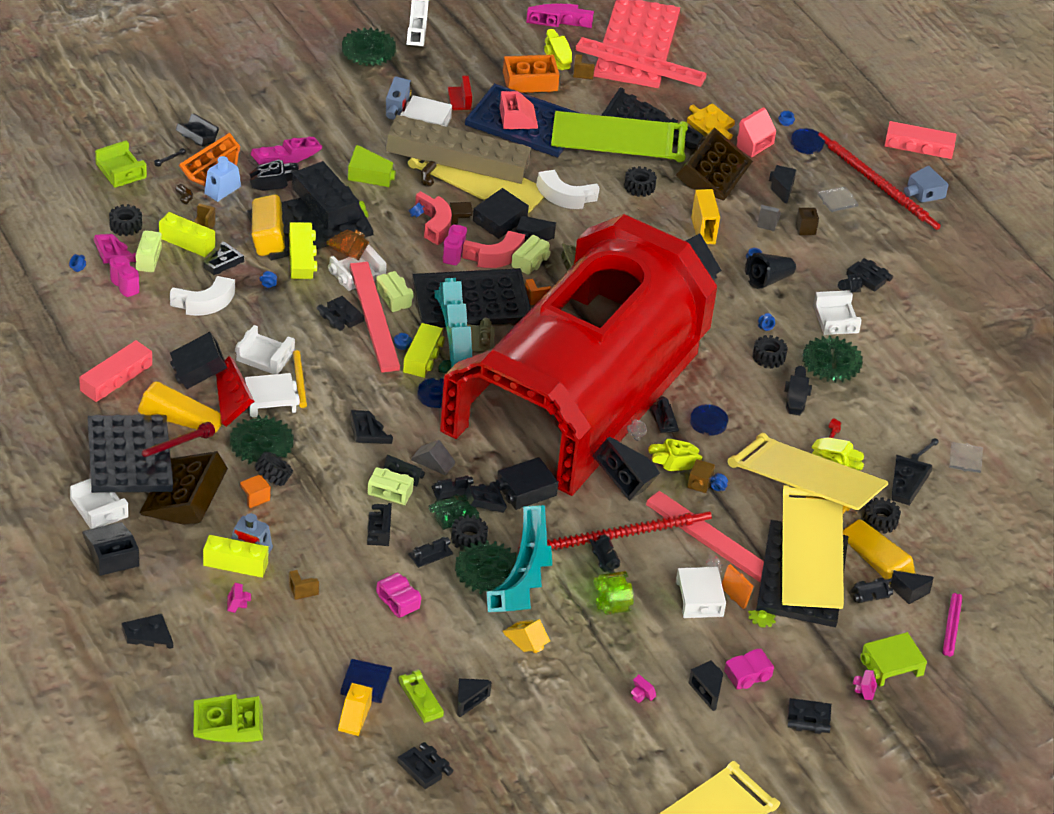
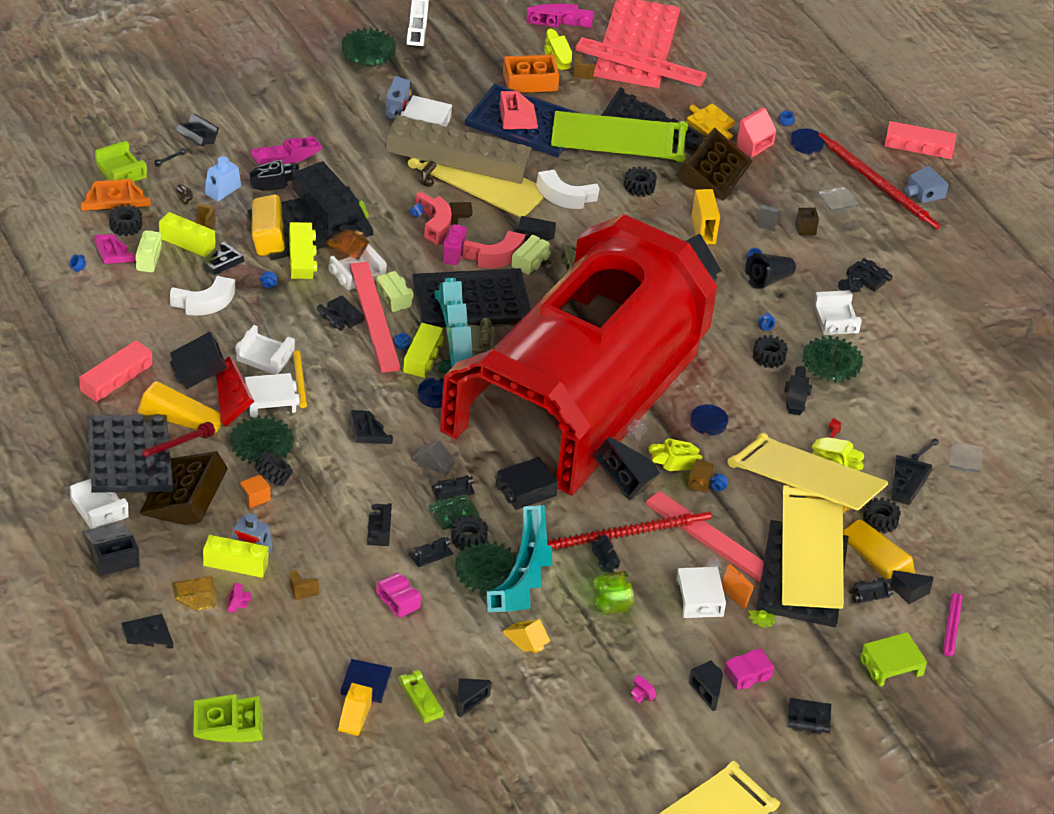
dark pink brick [109,255,139,297] -> none
orange wedge [179,133,240,186] -> none
lime slope [348,145,396,187] -> none
yellowish green brick [368,467,414,505] -> none
black hinge [383,454,425,487] -> none
black plate [397,742,454,789] -> none
red panel [448,76,472,110] -> none
black wing [465,482,507,513] -> none
black brick [473,188,529,239] -> none
orange panel [525,279,551,305] -> none
black hinge [652,396,679,433] -> none
black slope [769,165,797,203] -> none
dark pink tile [853,670,877,700] -> none
none -> orange wing [81,179,151,211]
none -> clear yellow slope [171,576,217,611]

